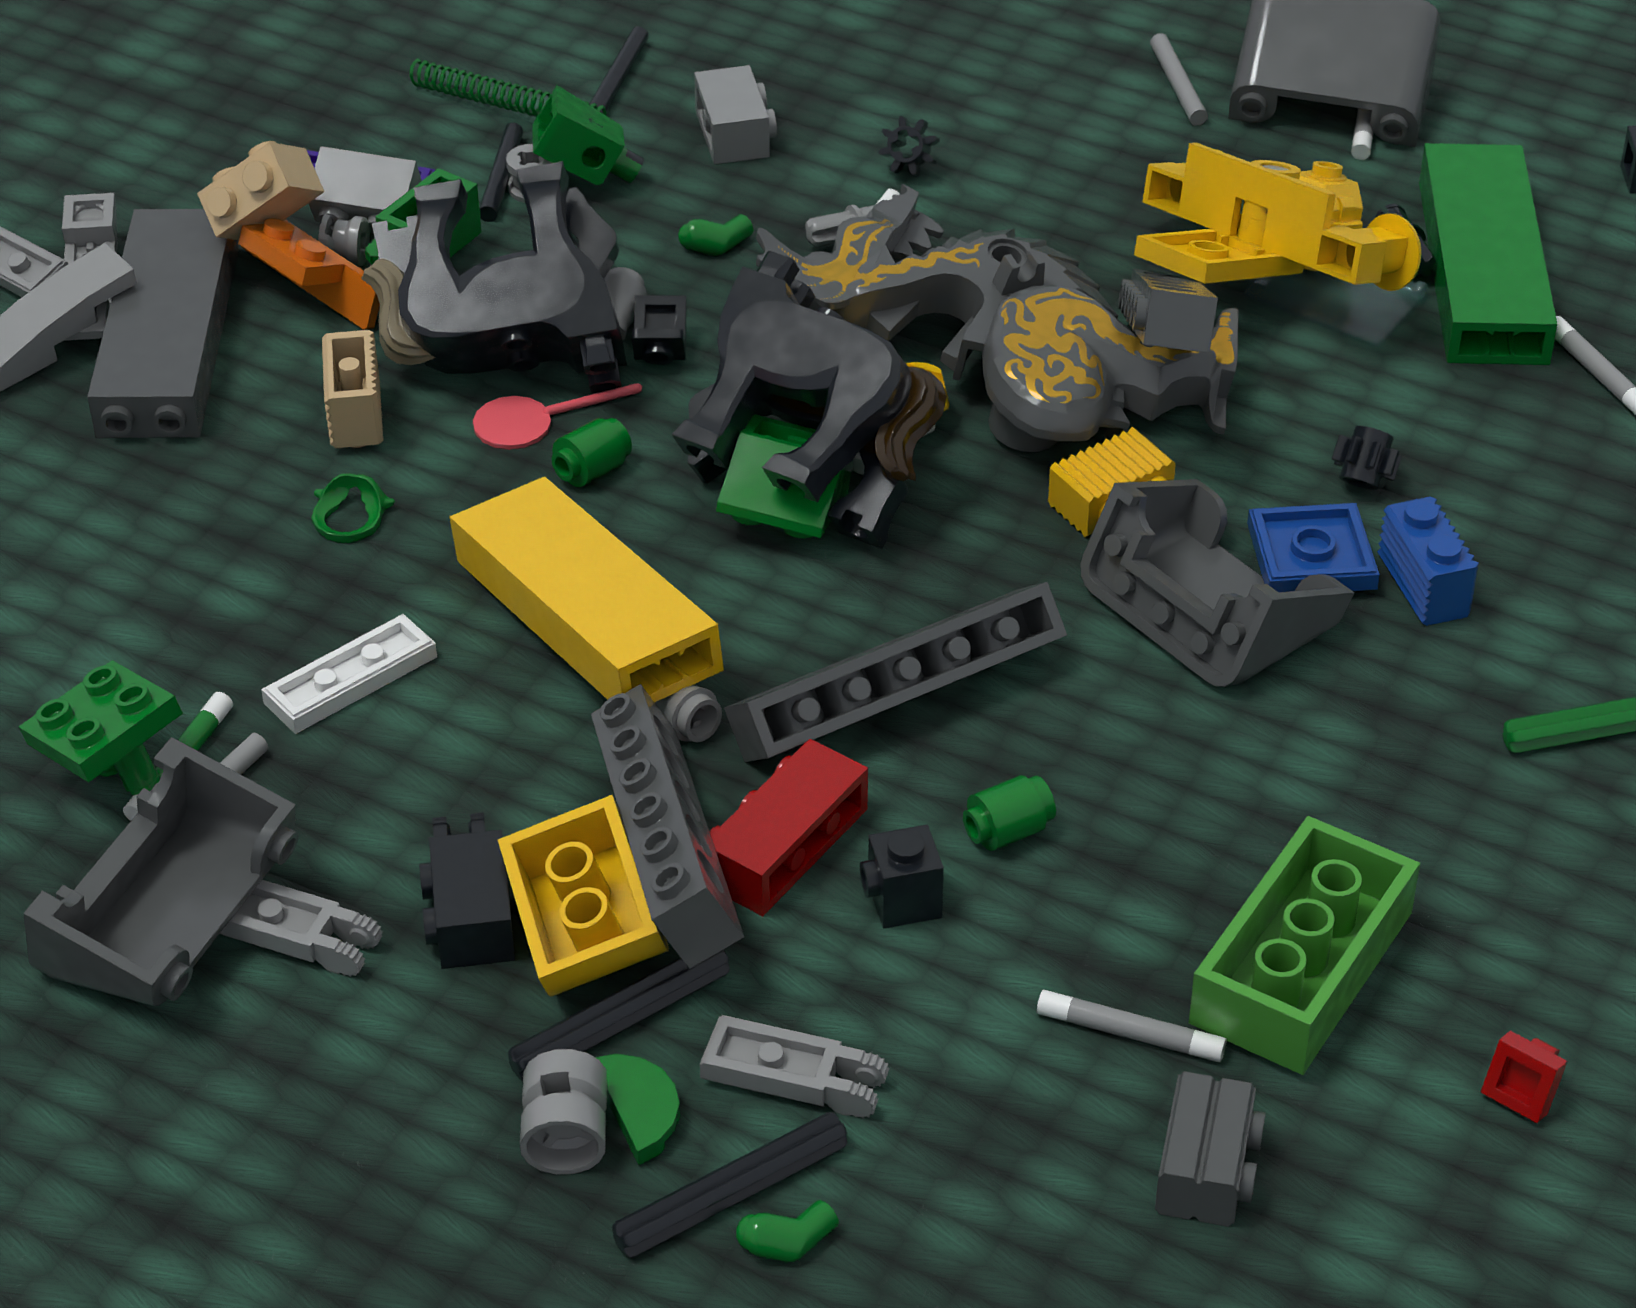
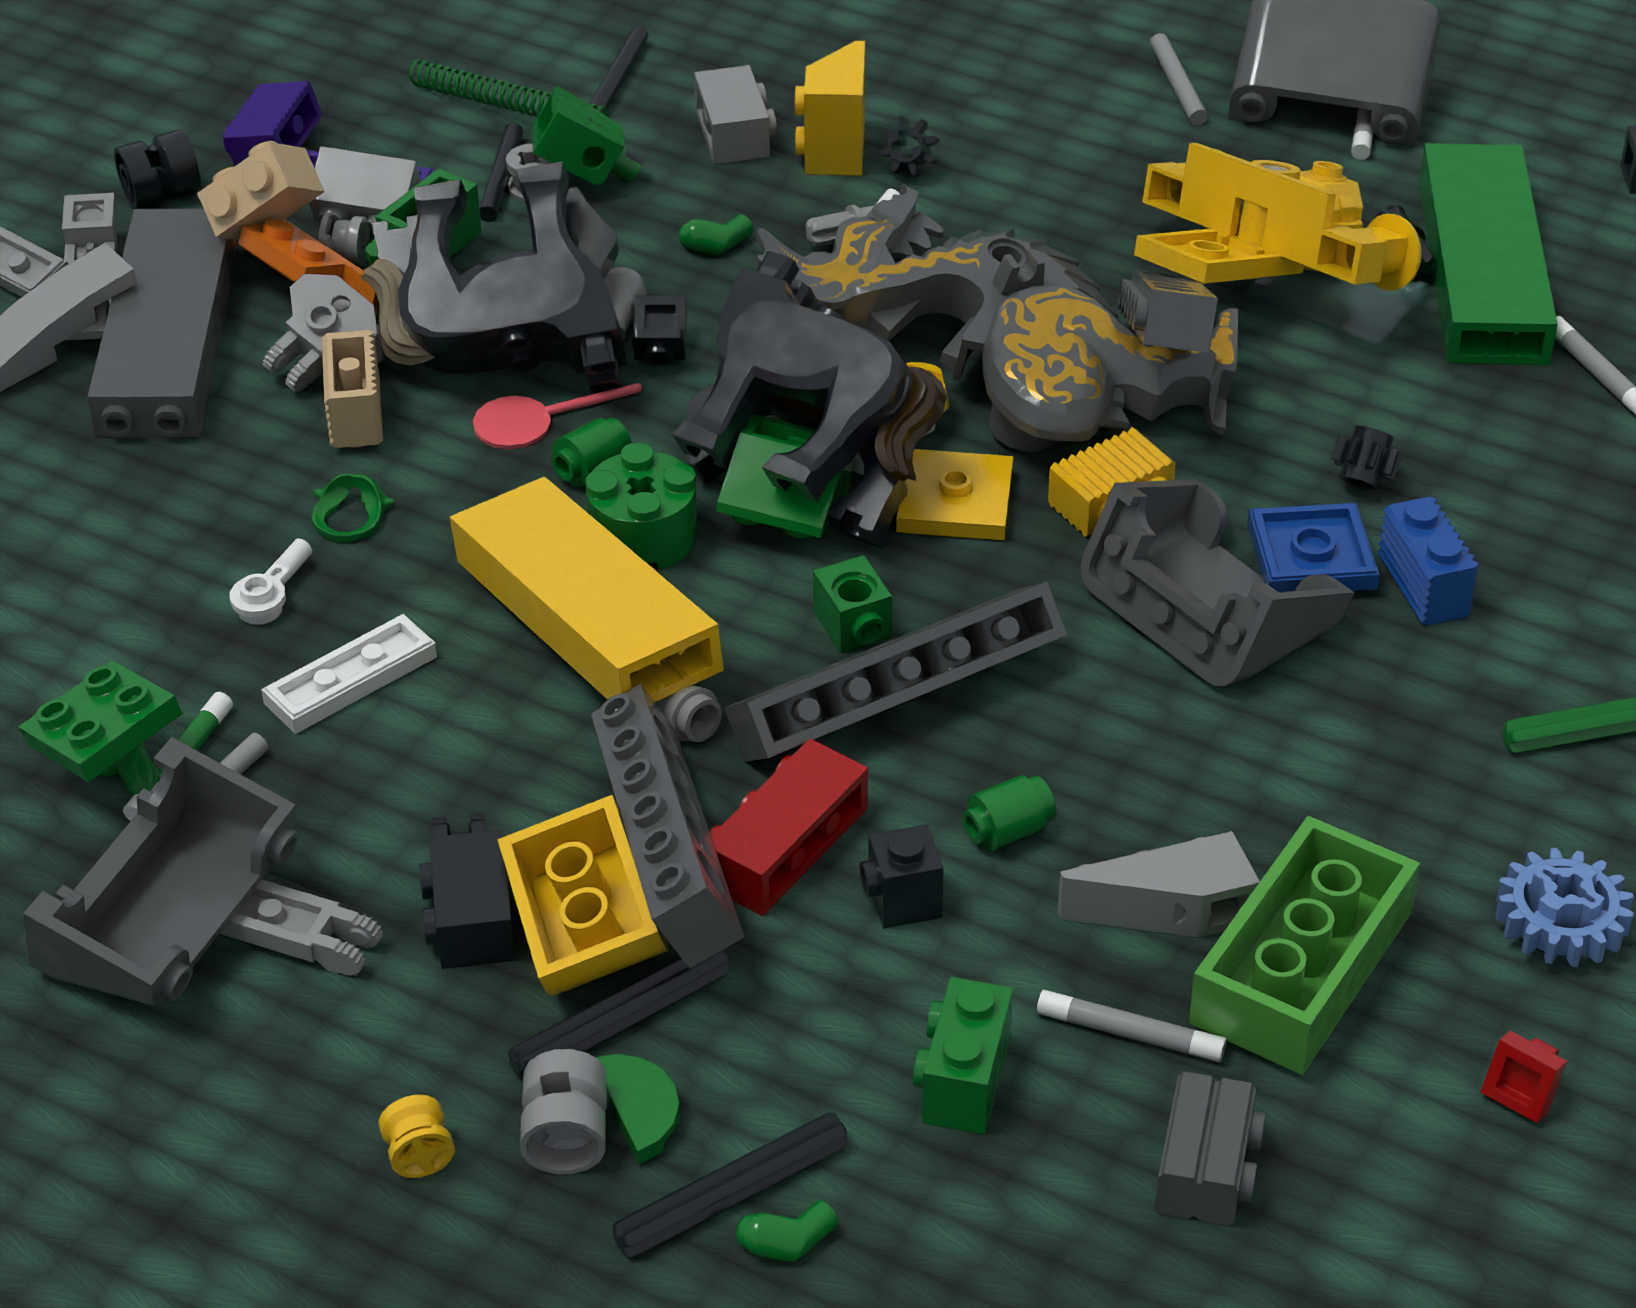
light grey hinge [700,1015,890,1119] -> none
none -> black wheel [114,129,201,209]
none -> dark purple brick [223,81,323,166]
none -> white plate [230,538,312,625]
none -> light grey hinge [263,274,384,392]
none -> yellow wheel [378,1095,455,1178]
none -> green brick [585,443,698,569]
none -> yellow slope [795,41,865,176]
none -> green brick [813,555,892,653]
none -> yellow plate [896,449,1013,540]
none -> green brick [913,976,1013,1135]
none -> light grey slope [1057,831,1260,938]
none -> medium blue gear [1495,848,1634,967]

